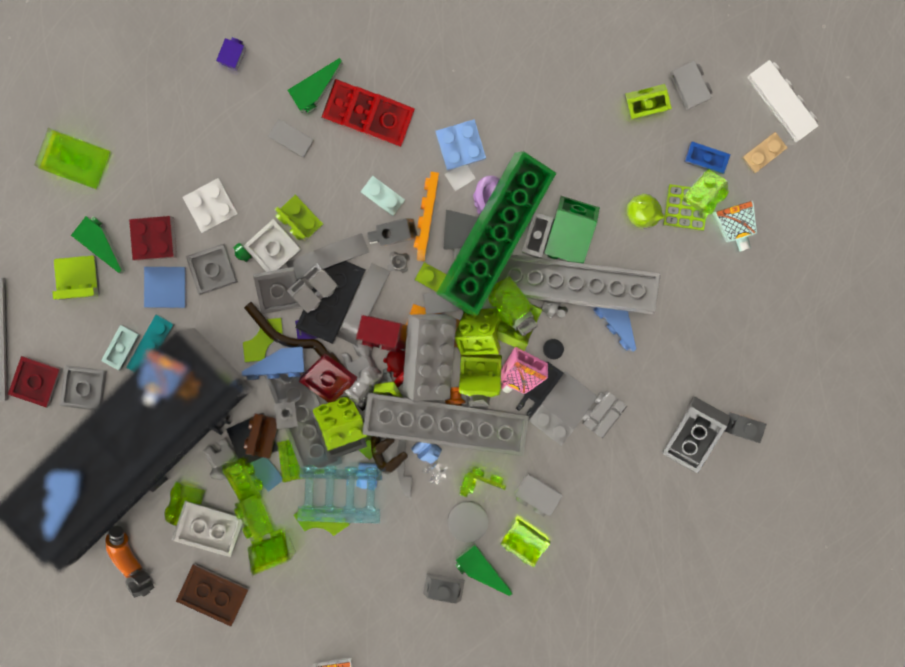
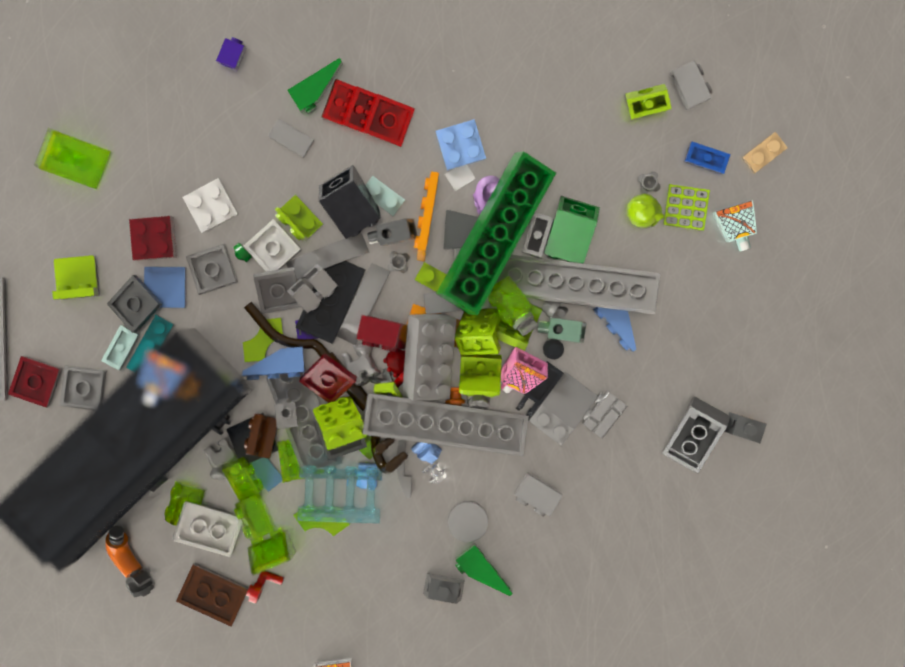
medium blue slope [44,470,81,538] -> none
green slope [71,216,125,274] -> none
light grey animal [345,366,382,409] -> none
clear neon green bracket [459,467,507,498] -> none
clear neon green bracket [500,518,551,567] -> none
clear neon green bracket [683,169,729,219] -> none
white brick [747,60,819,142] -> none
none -> dark grey plate [107,275,162,333]
none -> red plate [246,570,284,604]
none -> black slope [319,165,380,239]
none -> sand green torso [538,318,587,343]
none -> light grey plate [638,171,661,194]

